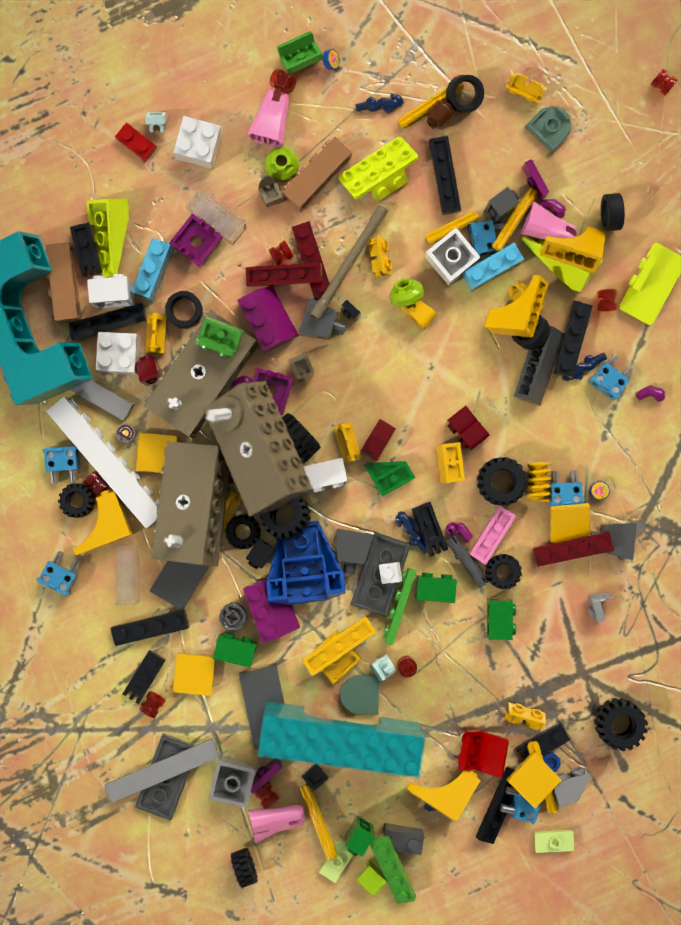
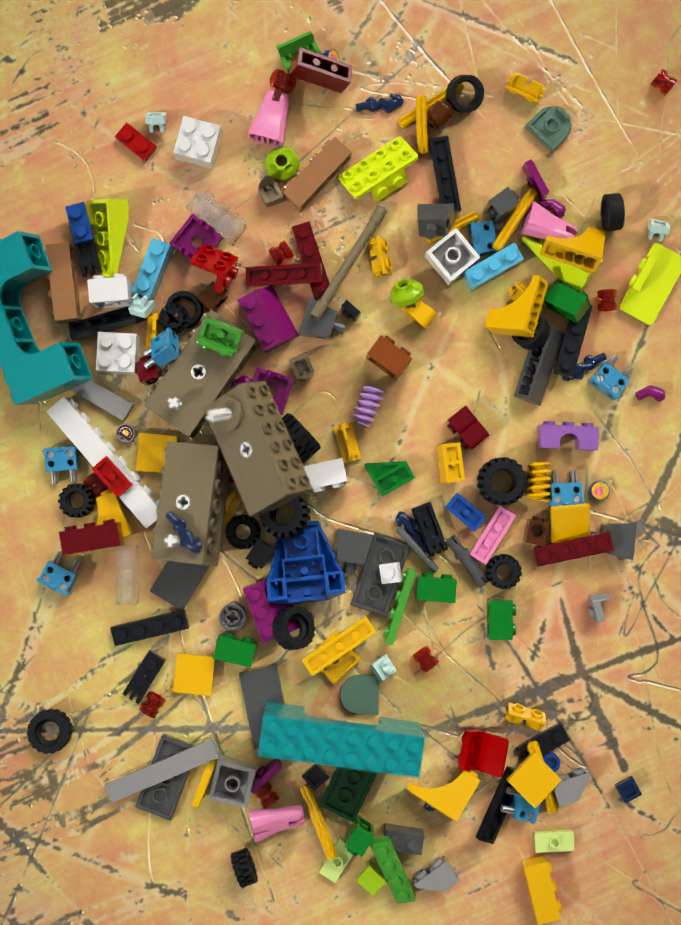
dark red slope [360,419,396,461] -> none
clear red wheel [397,655,417,678] -> none
magenta arm [446,522,474,542] -> none
black tyre [594,698,648,751] -> none
none -> black tyre [27,708,73,754]
none -> dark red brick [59,519,124,555]
none -> blue plate [65,202,95,245]
none -> red plate [92,456,133,498]
none -> light aqua tile [128,293,156,318]
none -> dark azure piece [144,327,179,369]
none -> black gear [159,303,190,334]
none -> dark blue animal [166,511,202,554]
none -> red bracket [189,244,239,294]
none -> yellow tile [191,760,216,808]
none -> reddish brown brick [197,281,228,311]
none -> black tyre [272,606,315,651]
none -> dark red brick [289,47,353,93]
none -> dark green plate [319,767,378,823]
none -> lavender piece [351,386,386,429]
none -> dark orange brick [366,335,412,381]
none -> flat silver bar [396,526,439,573]
none -> clear red wheel [412,646,439,673]
none -> light grey slope [413,856,459,892]
none -> yellow axle [416,95,428,154]
none -> dark grey torso [417,203,455,239]
none -> blue plate [445,492,487,532]
none -> yellow brick [521,856,562,925]
none -> reddish brown brick [523,516,549,546]
none -> medium lavender arch [537,421,599,451]
none -> green brick [543,281,591,324]
none -> dark blue plate [615,776,642,804]
none -> light aqua tile [647,219,671,242]

